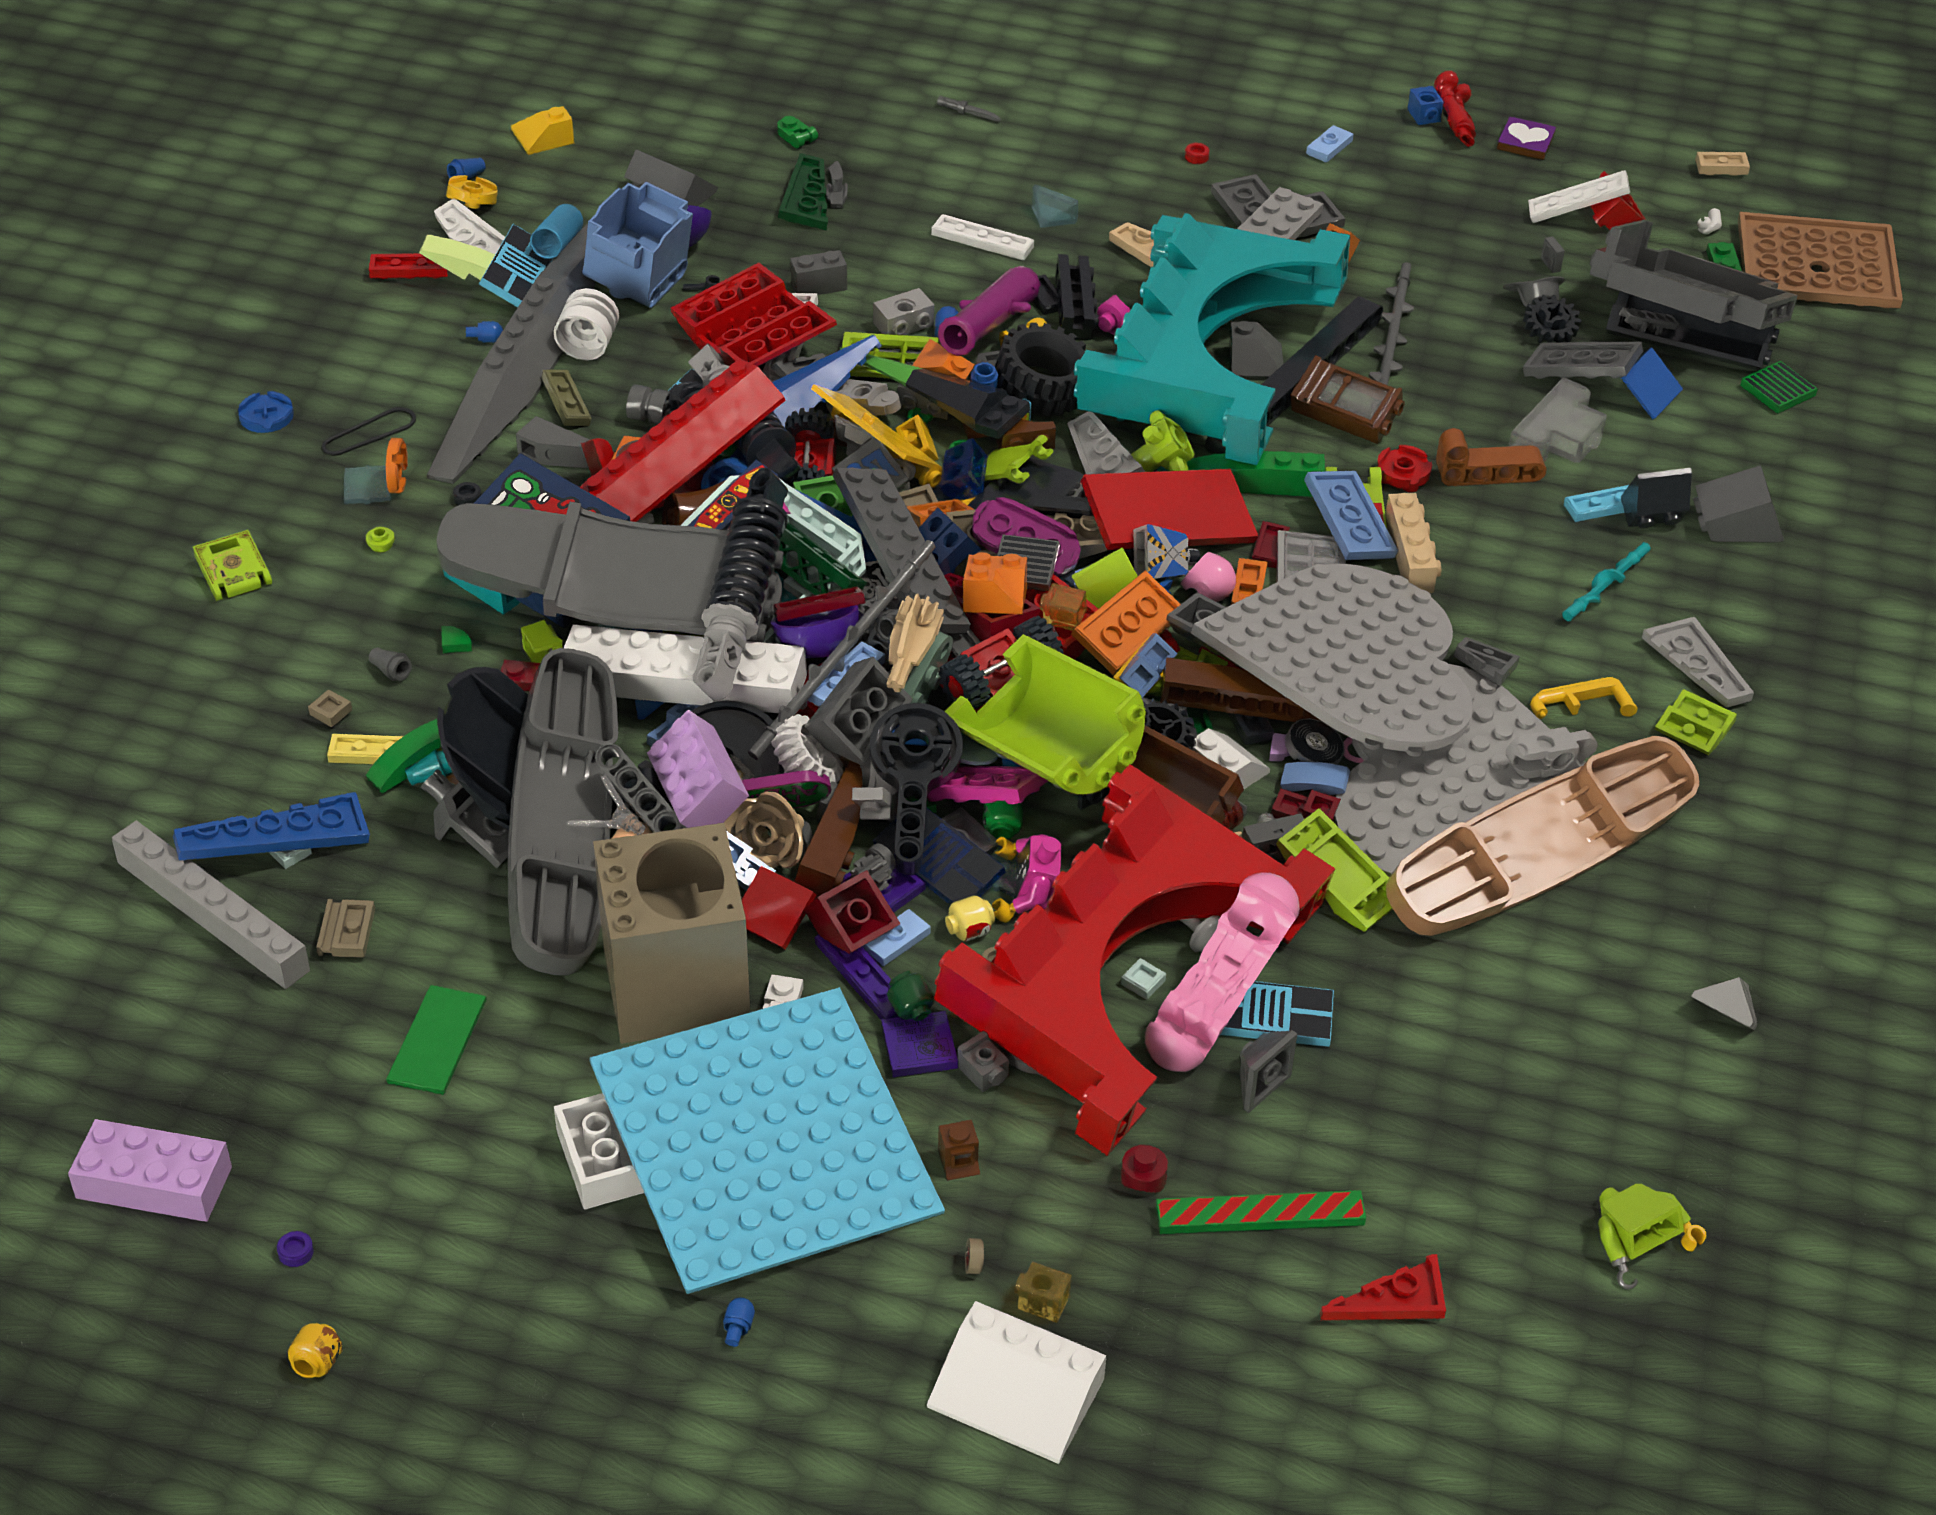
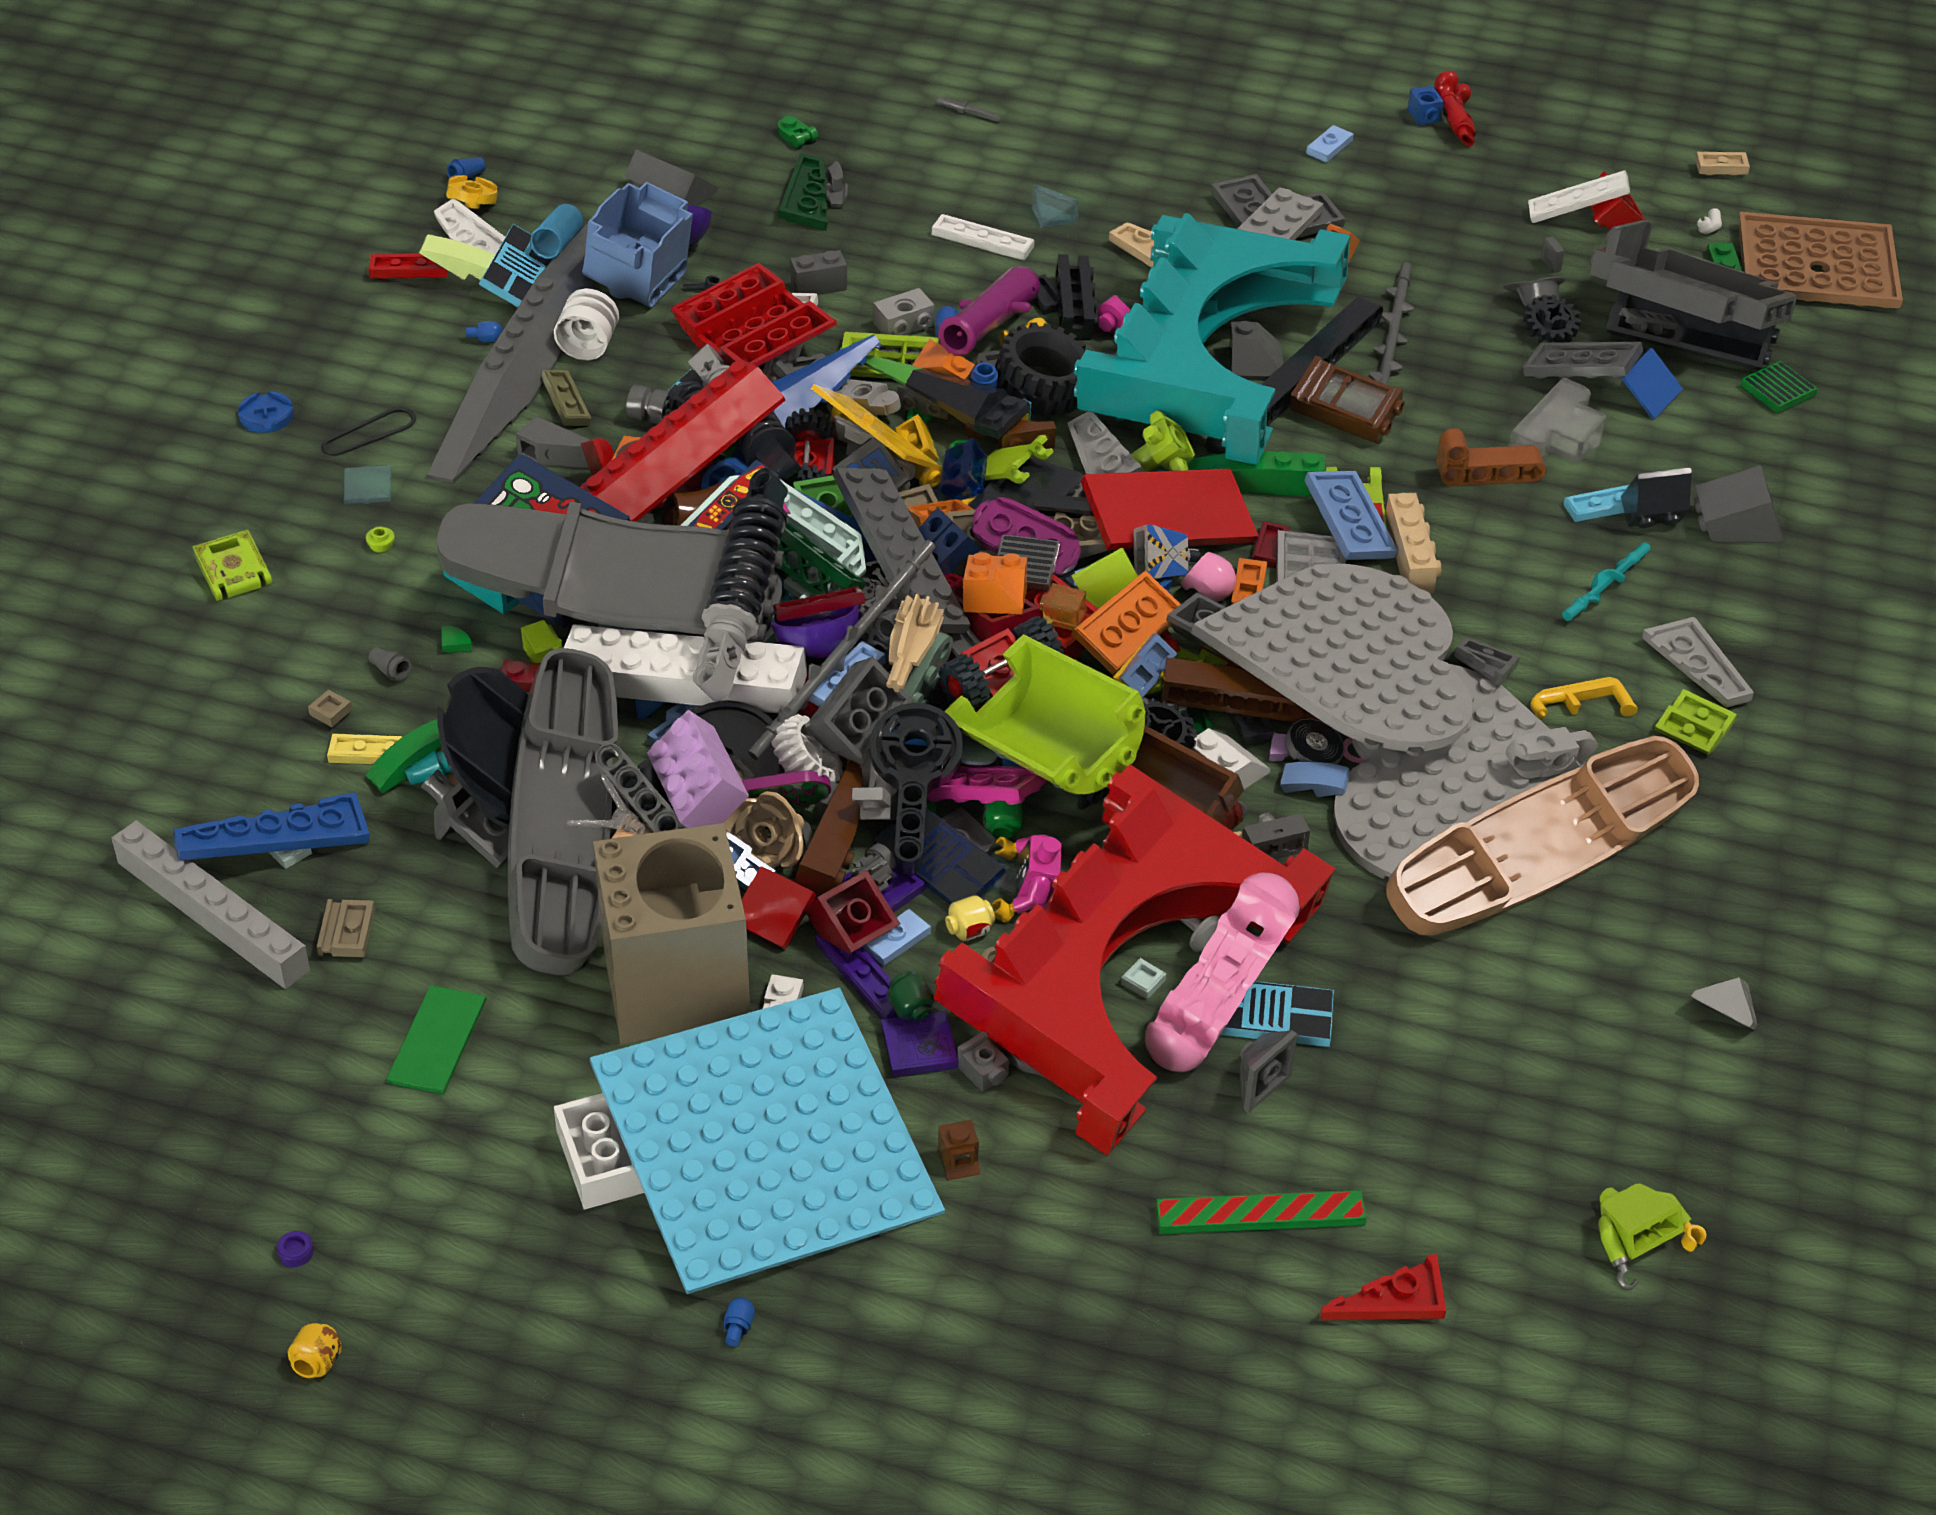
lavender brick [68,1119,232,1222] -> none
orange tile [386,438,408,494] -> none
black tile [453,482,482,506] -> none
yellow slope [511,106,574,155] -> none
white slope [927,1301,1106,1464] -> none
dark tan tile [965,1238,984,1274] -> none
clear yellow brick [1014,1262,1072,1323] -> none
dark red piece [1121,1145,1168,1193] -> none
red tile [1185,143,1210,164] -> none
dark red slope [1270,789,1341,821] -> none
lime slope [1276,808,1393,932] -> none
red plate [1376,445,1432,492] -> none
tile [1497,116,1556,160] -> none

